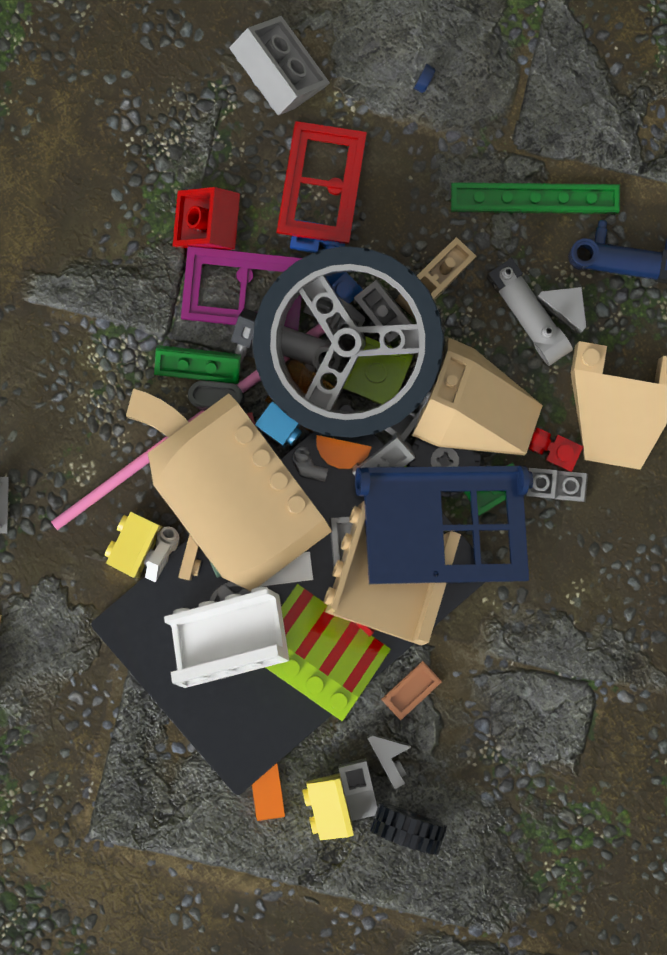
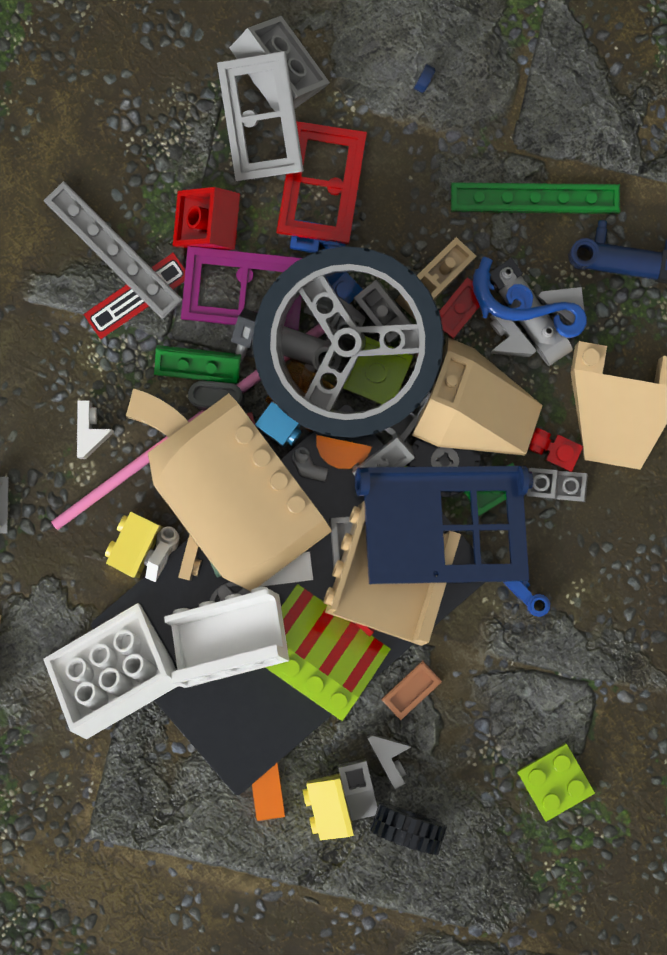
none -> light grey tile [44,181,183,320]
none -> white slope [44,603,178,739]
none -> white slope [77,401,114,459]
none -> sticker [83,253,185,339]
none -> light grey door [217,51,304,181]
none -> red plate [439,277,480,339]
none -> blue plant [472,257,587,338]
none -> light grey slope [490,315,537,357]
none -> blue plate [503,581,550,617]
none -> lime plate [517,743,595,822]

